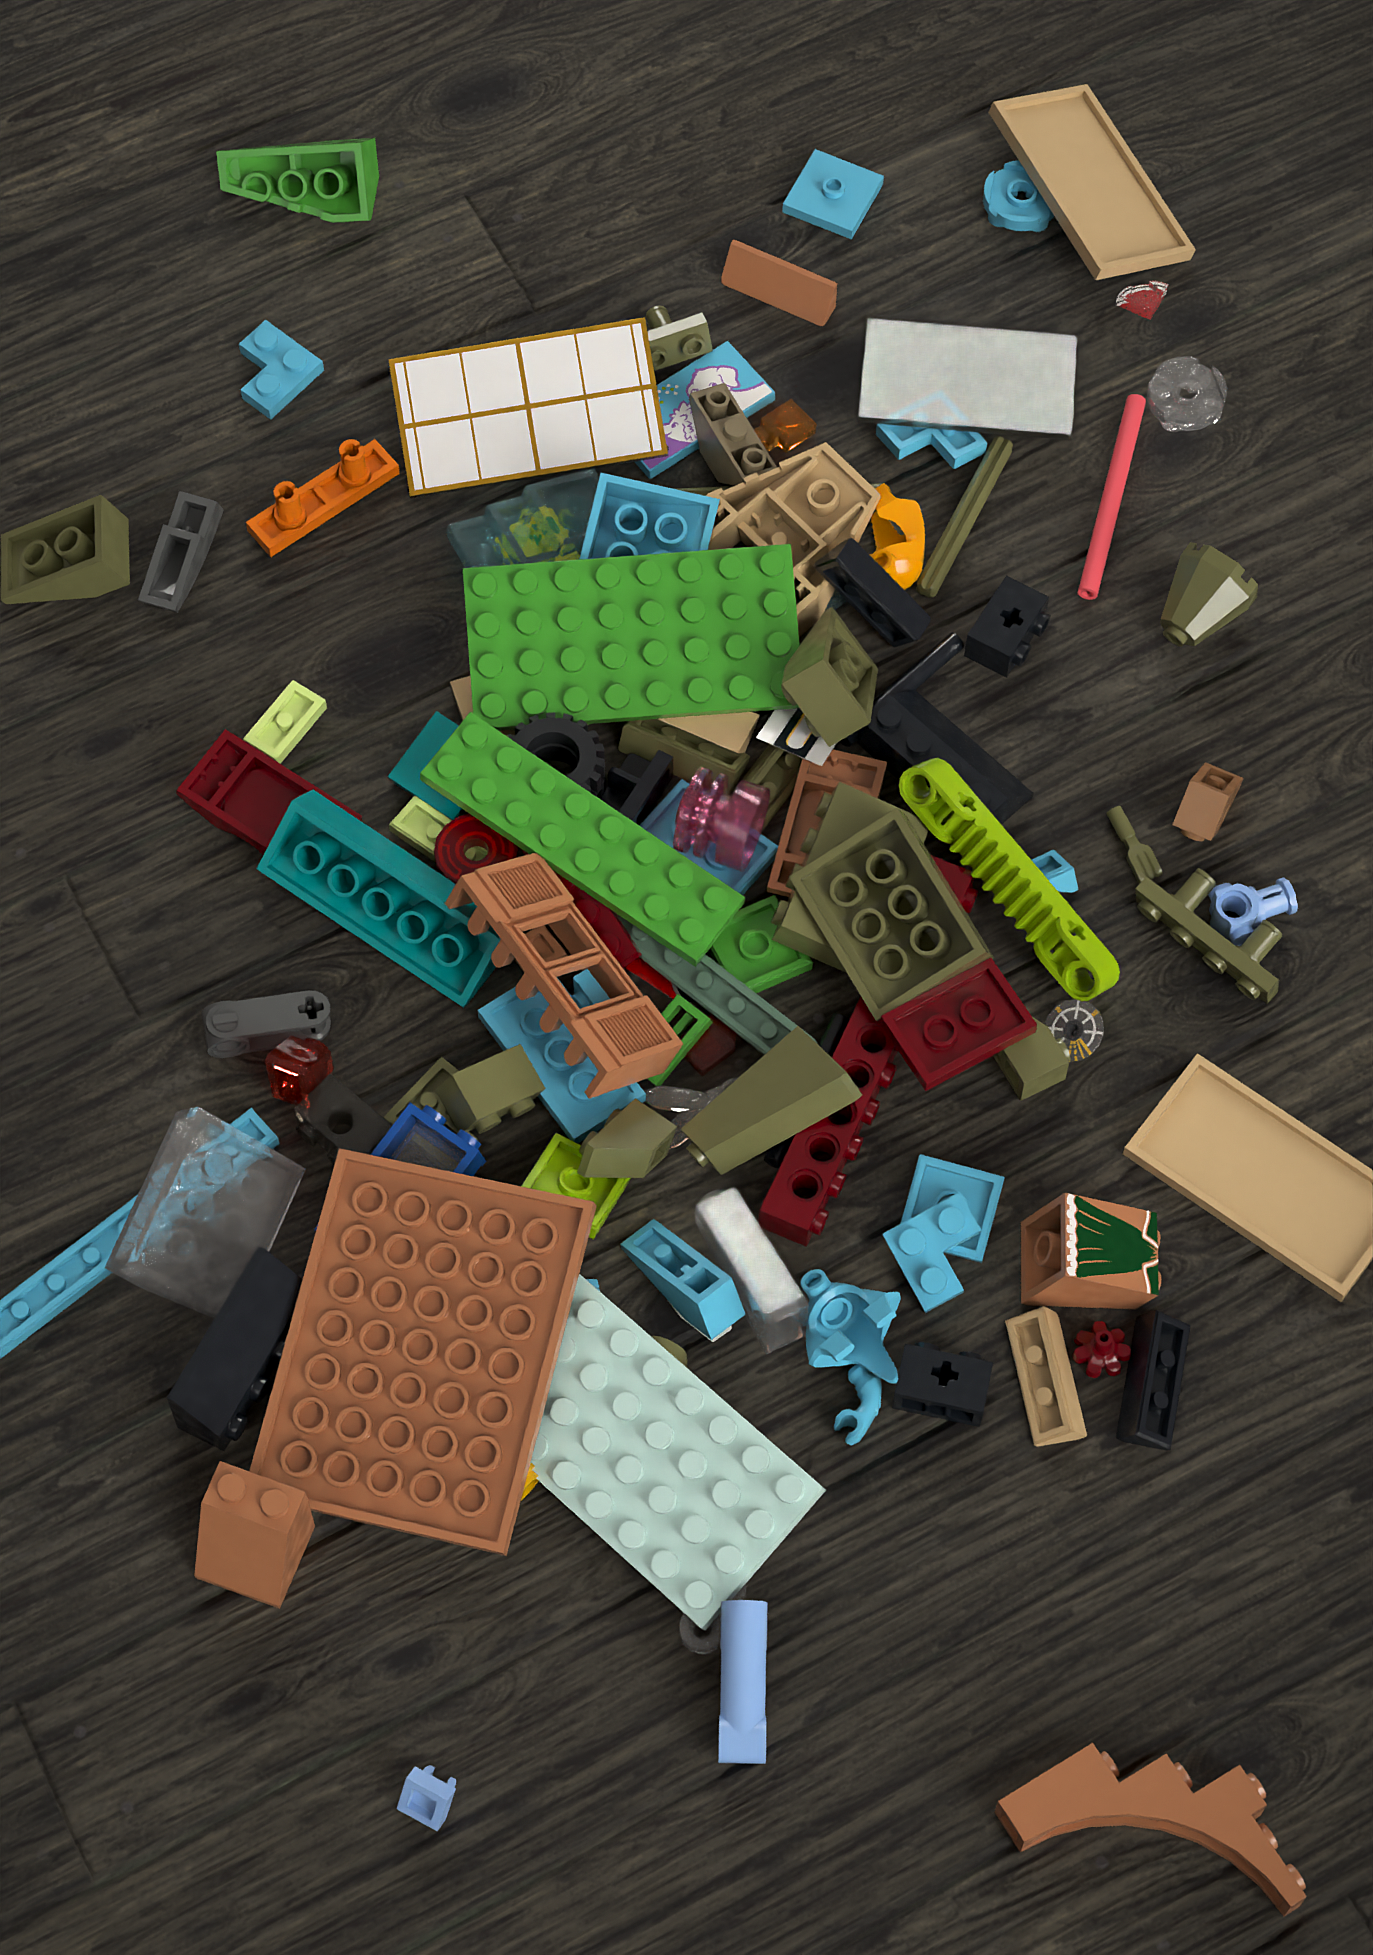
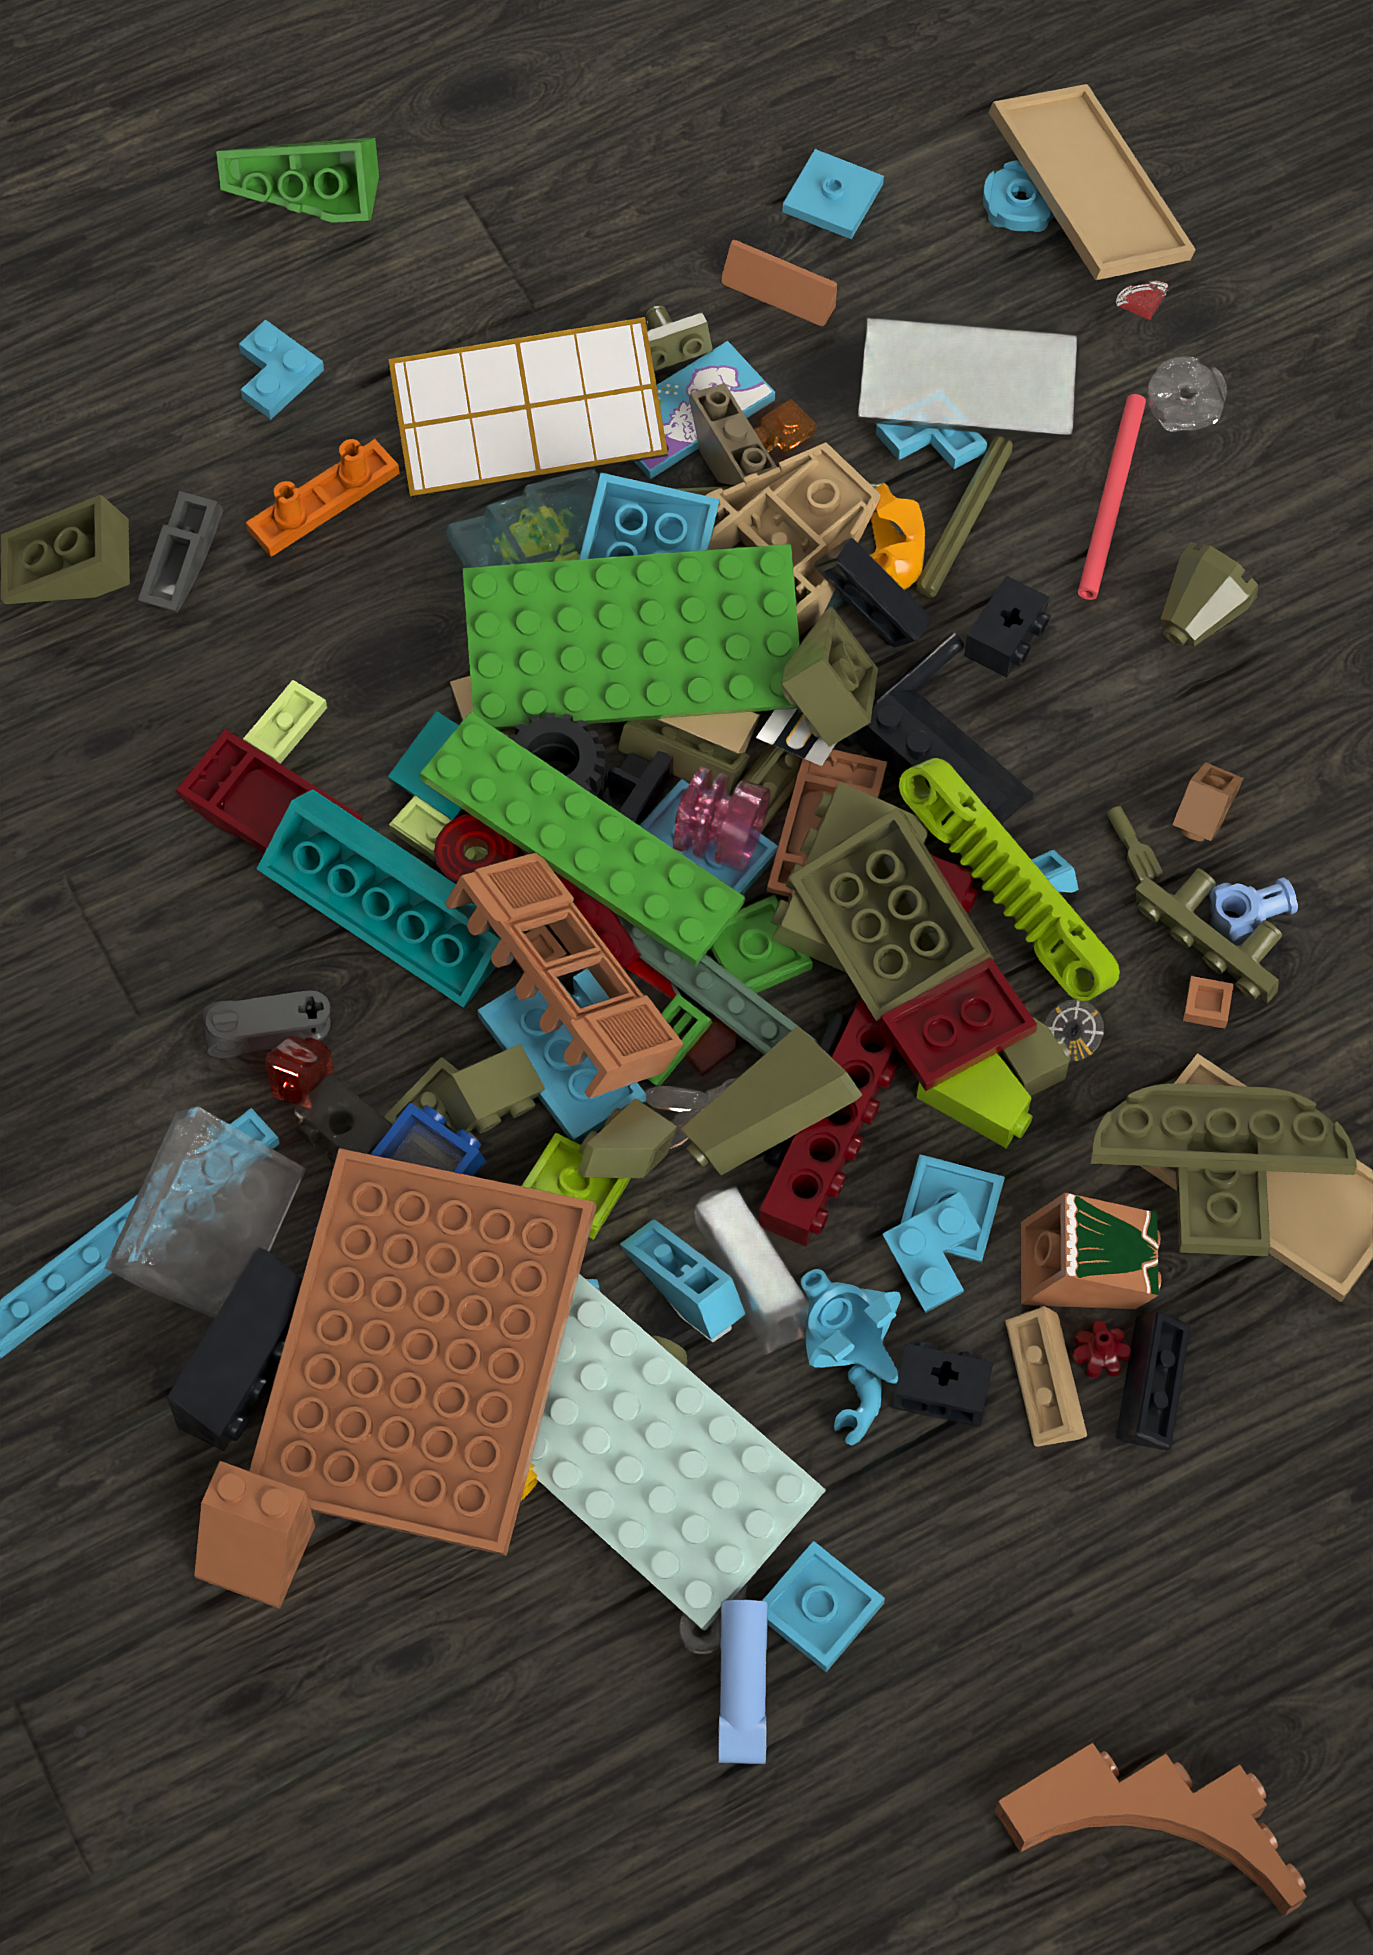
light blue tile [397,1765,456,1831] -> none
none -> medium azure plate [762,1541,885,1672]
none -> lime slope [917,1053,1033,1148]
none -> olive plate [1091,1084,1357,1256]
none -> nougat plate [1183,976,1233,1029]

